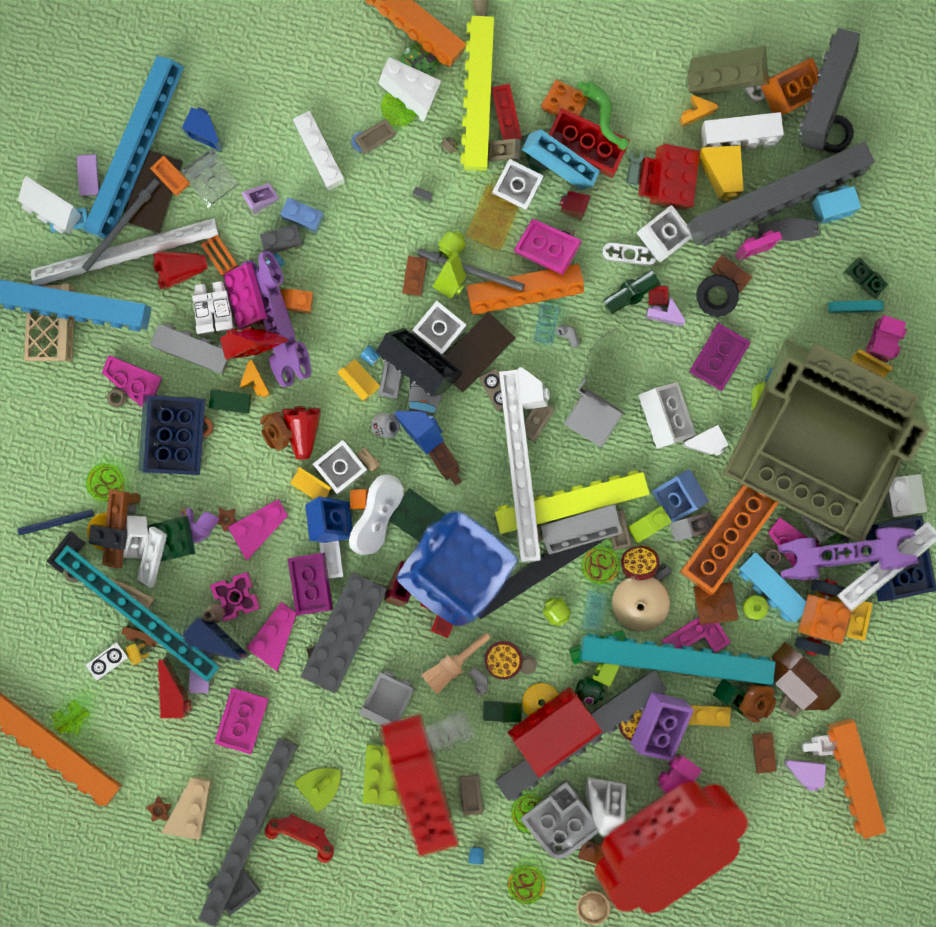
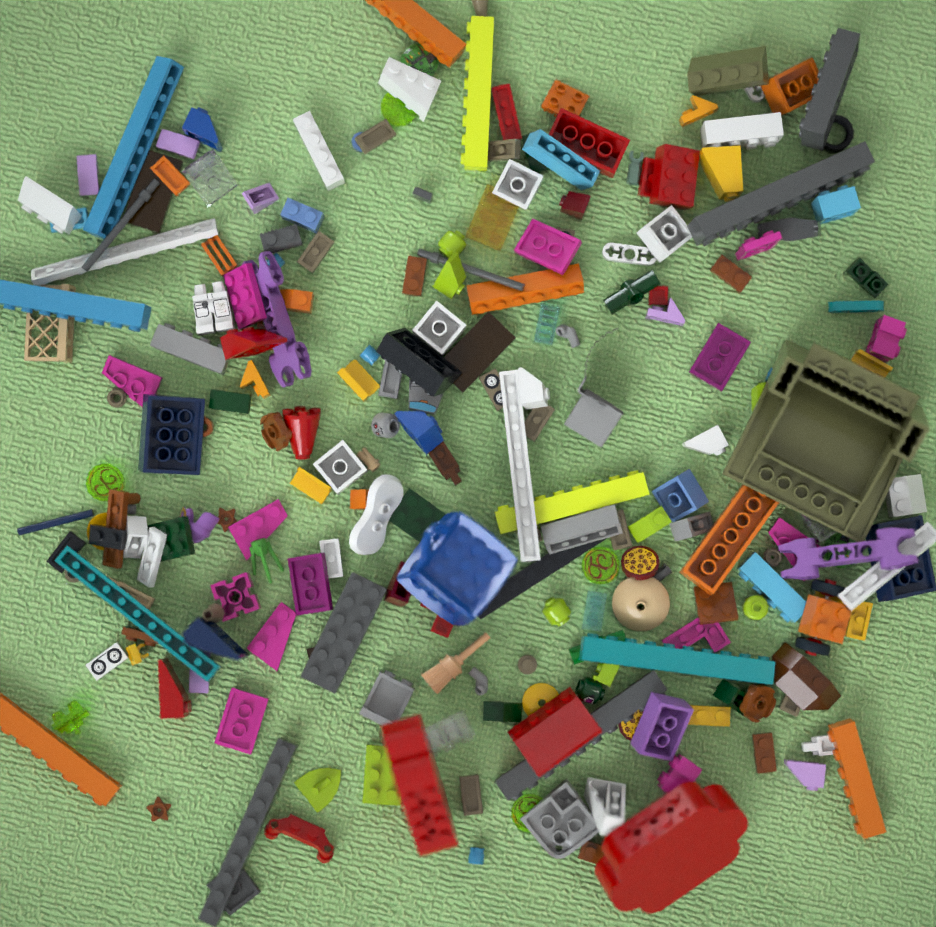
red cone [153,251,207,290] -> none
tan wedge [161,776,213,840] -> none
blue slope [305,496,353,543] -> none
dark tan plate [440,137,458,154] -> none
tile [485,641,523,680] -> none
clear neon green tile [507,864,546,904] -> none
bright green animal [577,81,629,150] -> none
tan hat [577,891,611,925] -> none
white slope [638,382,697,449] -> none
black tyre [696,274,739,317] -> none
none -> lavender slope [156,129,200,159]
none -> bright green plant [249,538,284,584]
none -> dark tan plate [297,231,335,273]

